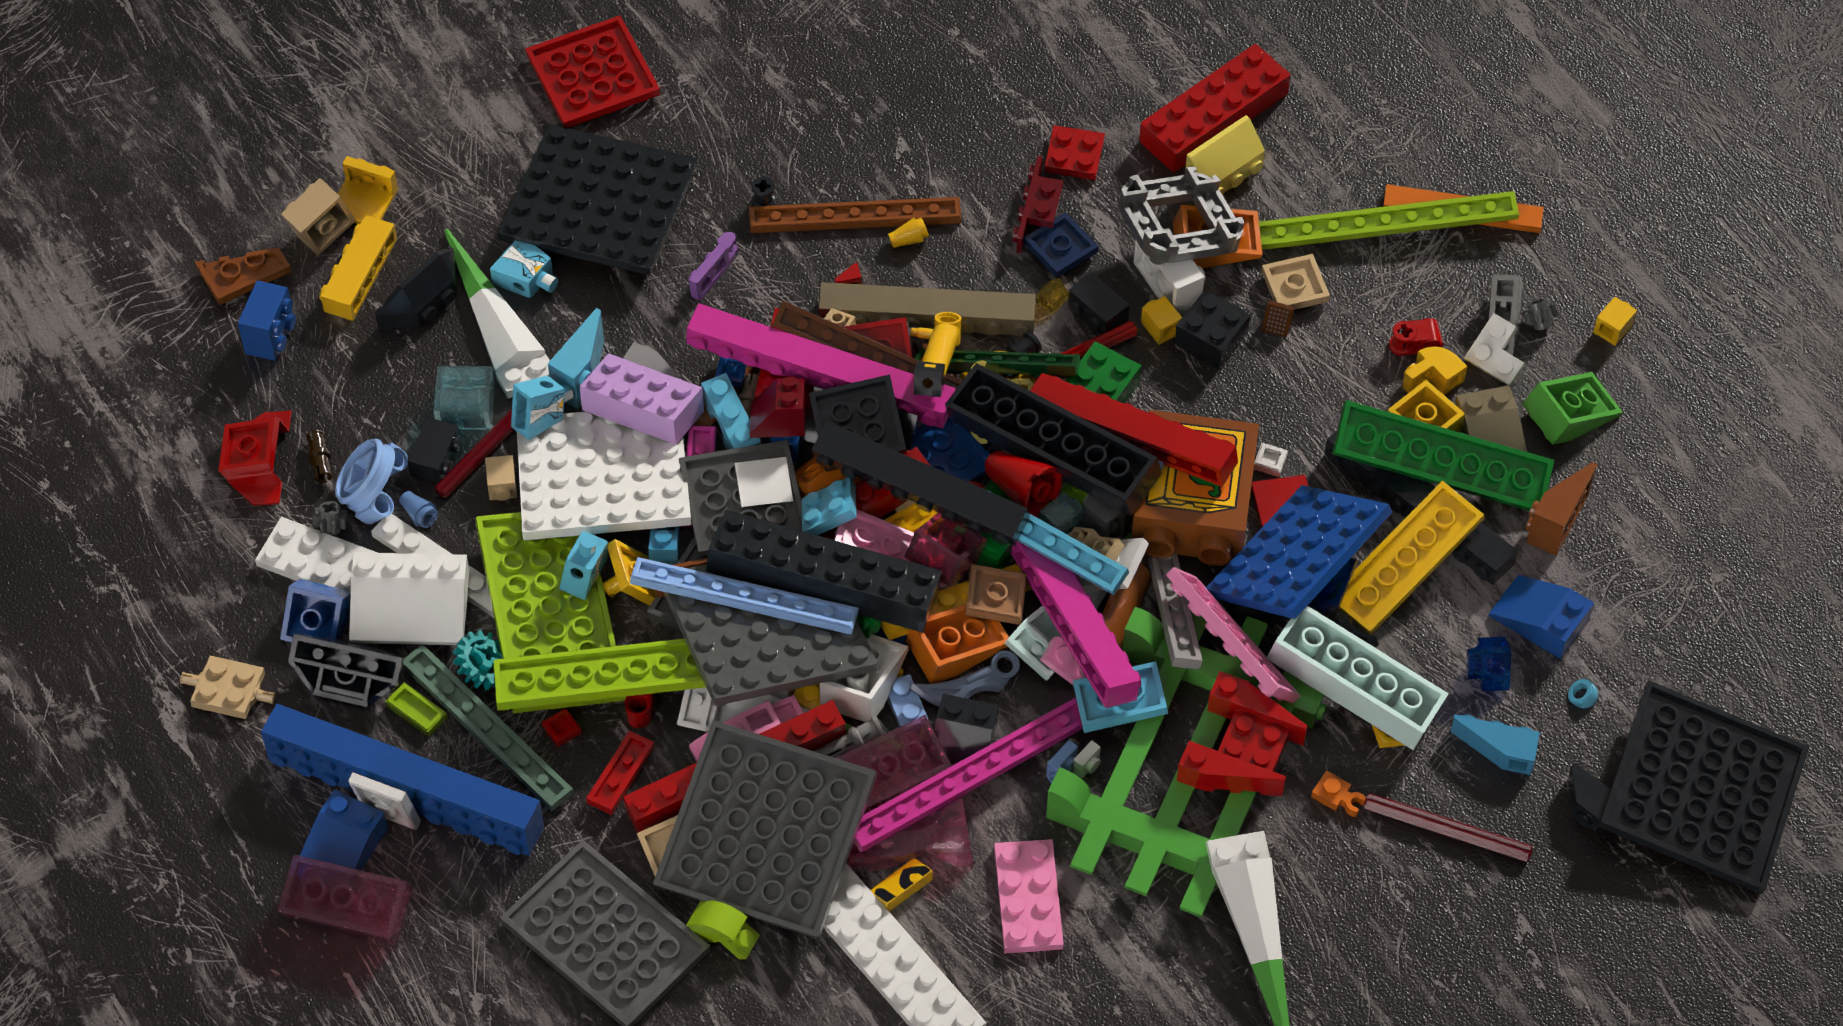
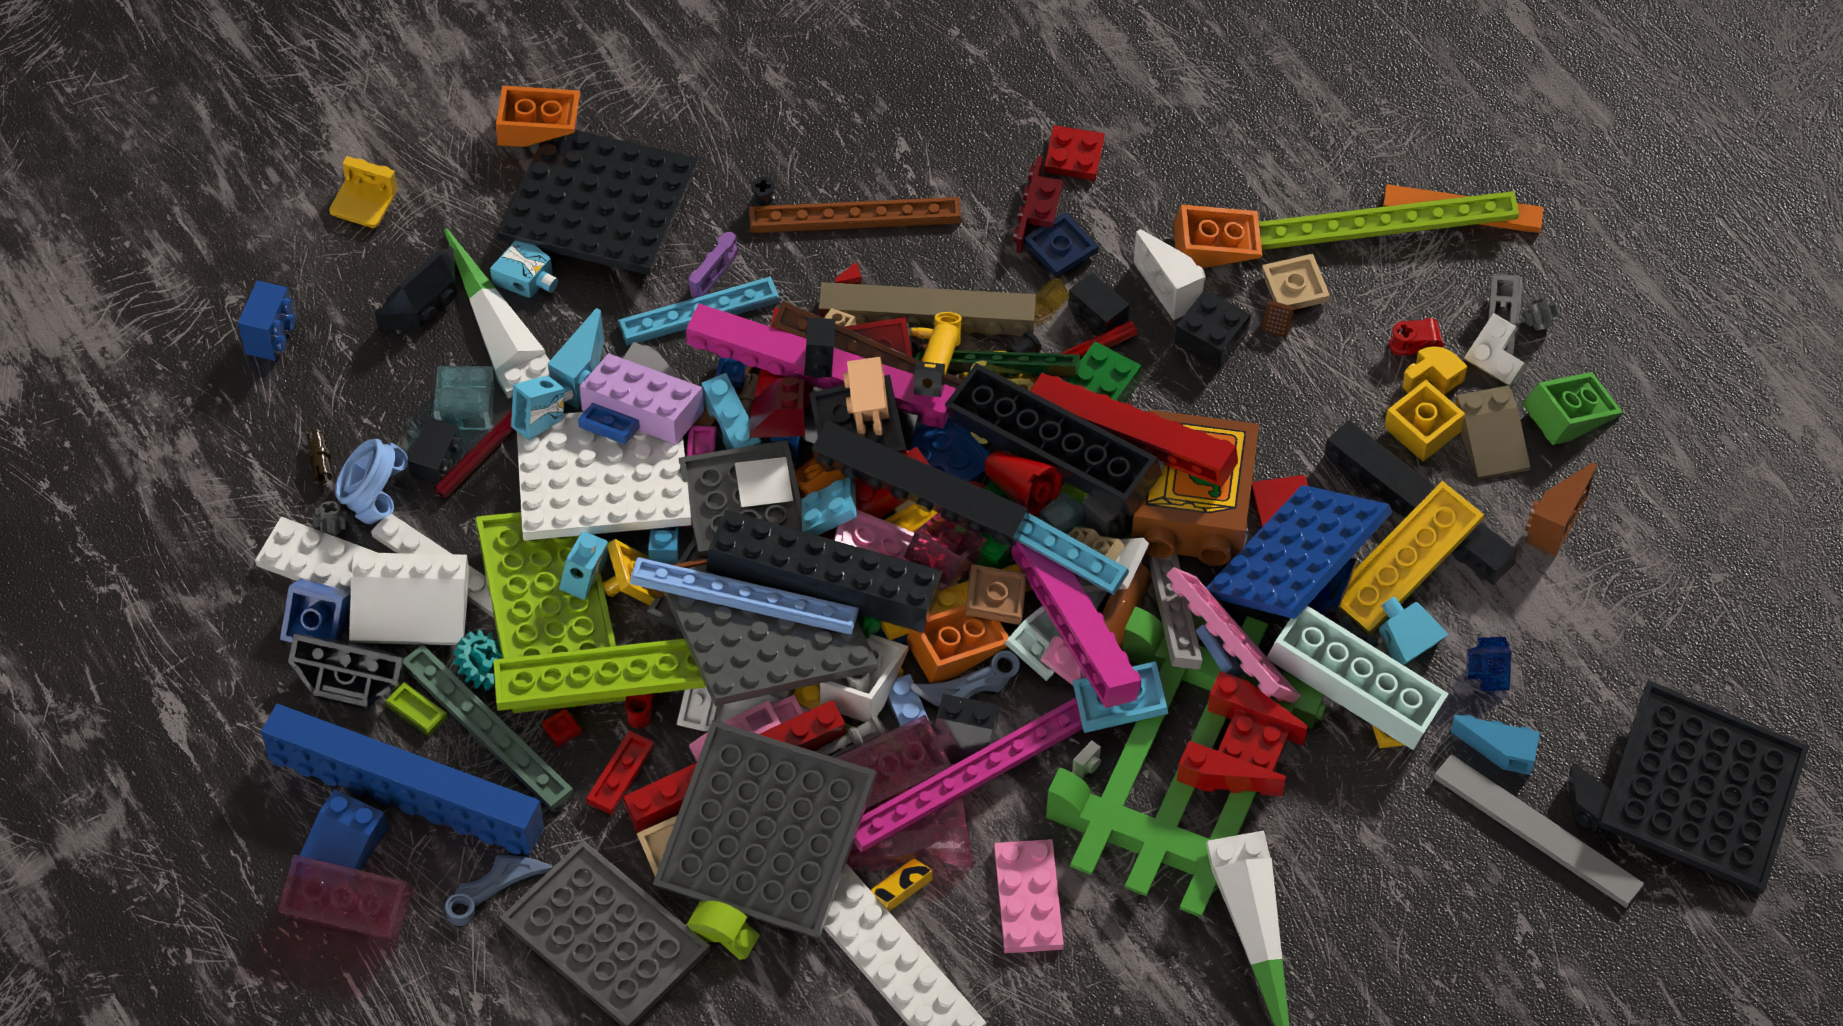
tan plate [180,656,276,719] -> none
dark orange wing [195,247,292,305] -> none
red piece [218,410,292,506] -> none
tan brick [281,178,356,256] -> none
yellow brick [319,215,397,321] -> none
white tile [348,772,421,830] -> none
medium blue cone [399,491,438,528] -> none
tan brick [485,455,517,501] -> none
red plate [525,15,660,128] -> none
yellow cone [888,217,929,248] -> none
medium blue bracket [1046,740,1078,784] -> none
flat silver plate [1118,167,1244,265] -> none
red brick [1139,43,1291,173] -> none
yellow brick [1141,296,1182,345] -> none
light yellow slope [1185,115,1265,195] -> none
white tile [1254,443,1288,477] -> none
orange plate [1311,770,1366,817] -> none
green plate [1332,400,1554,511] -> none
axle [1364,793,1533,862] -> none
blue slope [1488,575,1594,659] -> none
medium azure piece [1568,679,1598,708] -> none
yellow brick [1593,297,1637,346] -> none
none -> sand blue piece [445,855,552,926]
none -> orange slope [496,86,580,147]
none -> blue plate [578,403,640,445]
none -> medium azure tile [618,276,779,346]
none -> black brick [804,317,836,378]
none -> light nougat hinge [843,357,889,437]
none -> medium blue tile [1195,625,1244,678]
none -> medium azure torso [1379,596,1448,665]
none -> light grey tile [1434,754,1644,908]

